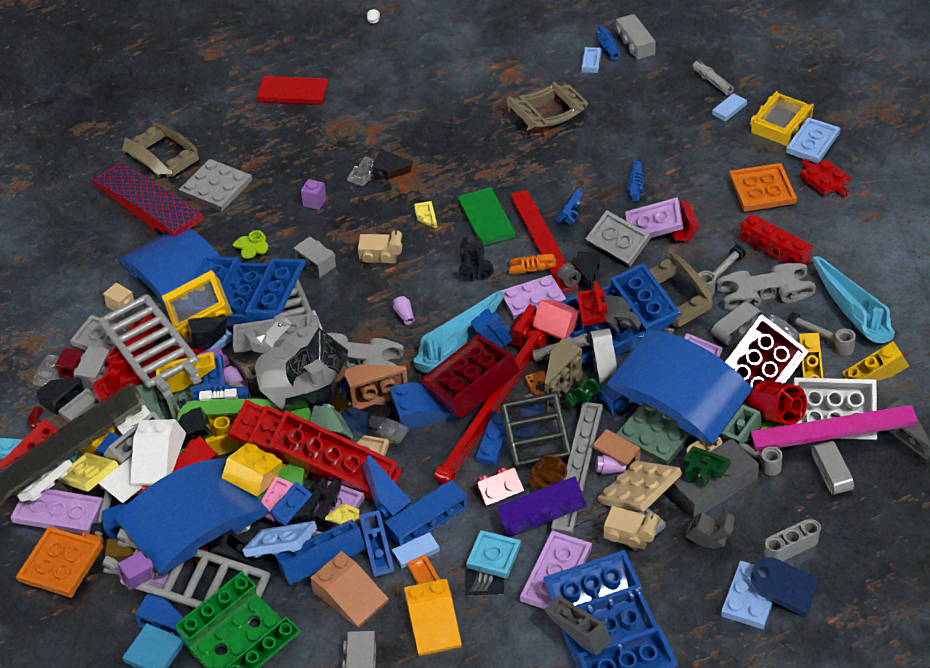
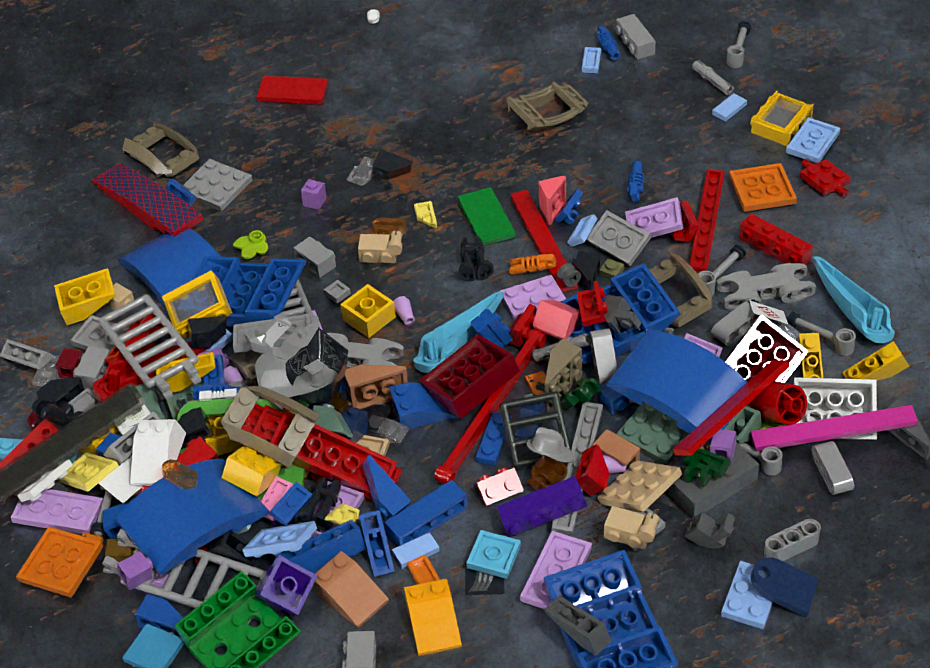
none -> light grey slope [0,339,54,370]
none -> black piece [32,399,88,432]
none -> yellow slope [54,268,116,325]
none -> clear orange beam [162,459,198,490]
none -> blue plate [166,179,196,207]
none -> dark tan wedge [221,386,320,468]
none -> dark purple slope [254,555,318,615]
none -> light grey plate [324,280,351,304]
none -> yellow brick [340,284,396,338]
none -> clear orange beam [373,218,407,236]
none -> light grey piece [527,427,574,463]
none -> coral slope [539,176,566,225]
none -> light blue tile [567,214,598,247]
none -> red slope [575,444,610,496]
none -> olive plate [599,259,624,279]
none -> red tile [673,360,790,456]
none -> red tile [689,169,725,273]
none -> medium lavender brick [710,429,736,464]
none -> light grey piece [726,21,751,69]
none -> white sticker [749,301,788,324]

